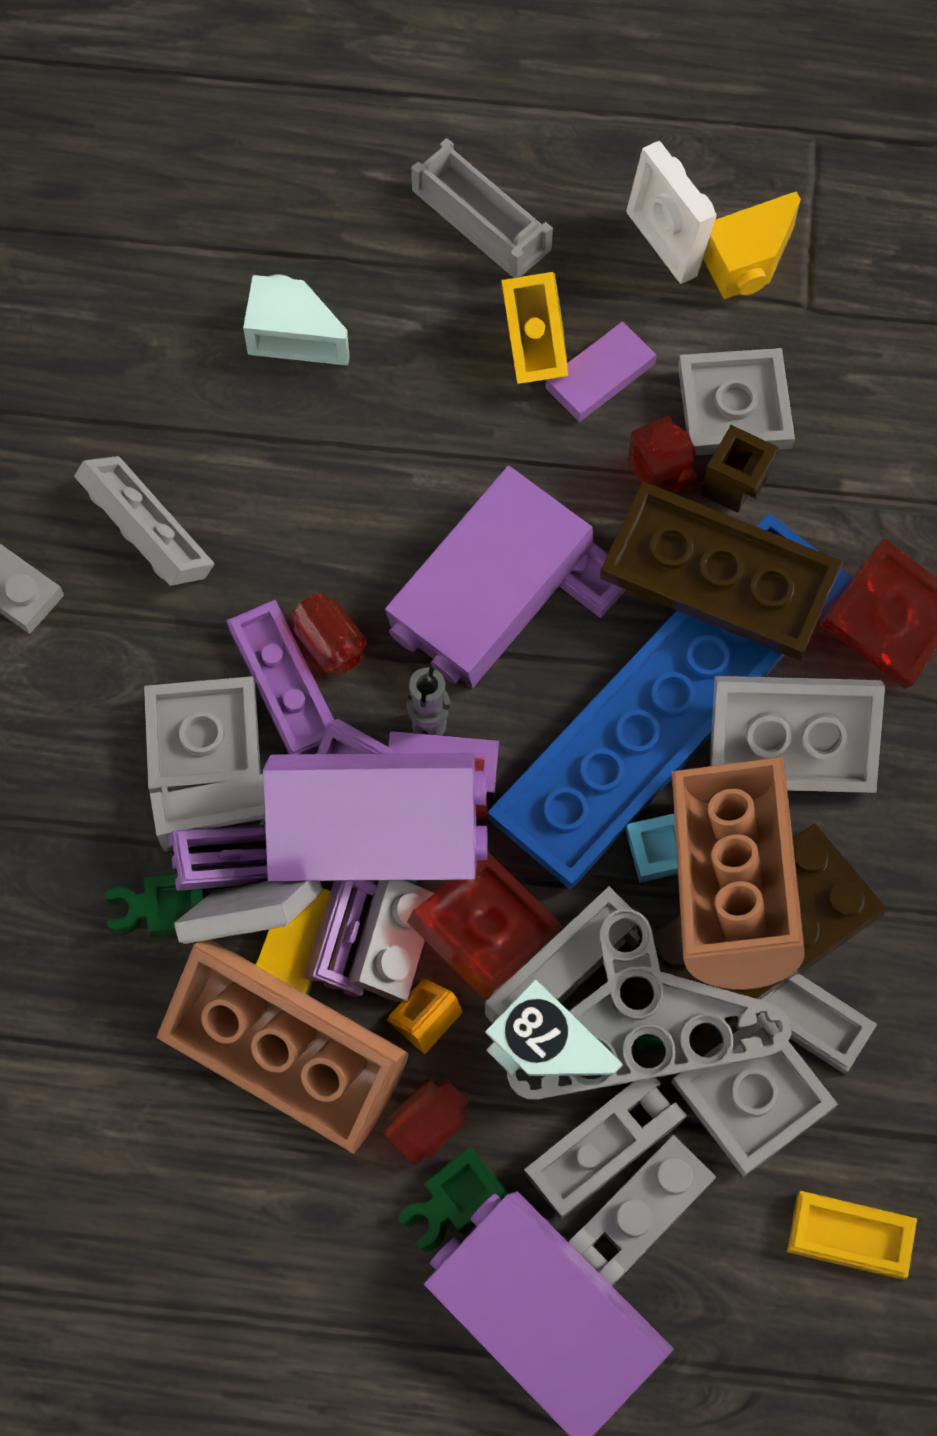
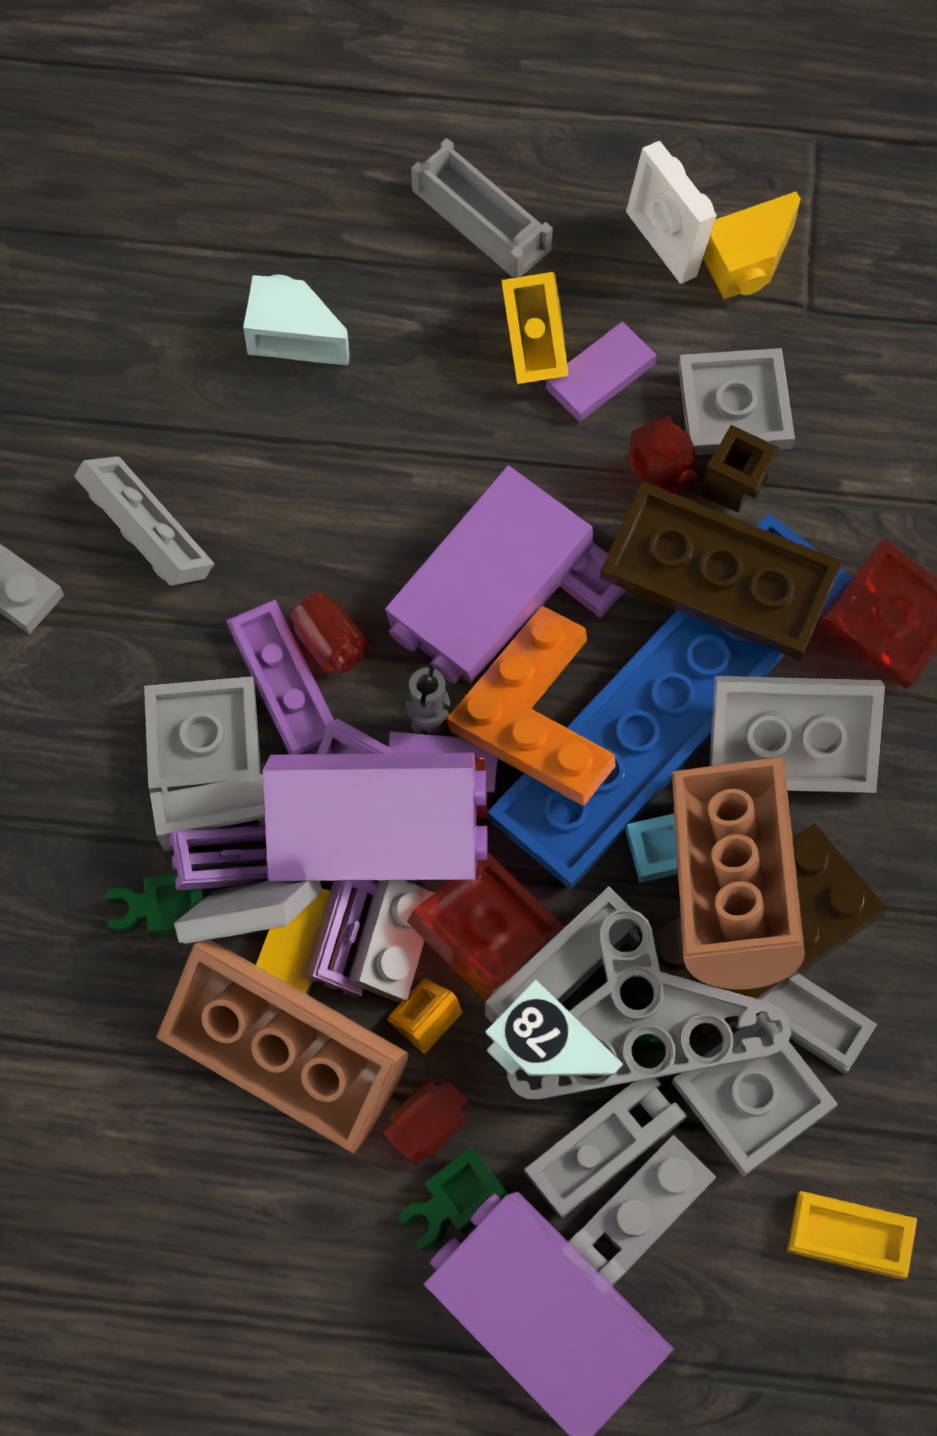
none -> orange plate [447,605,616,806]

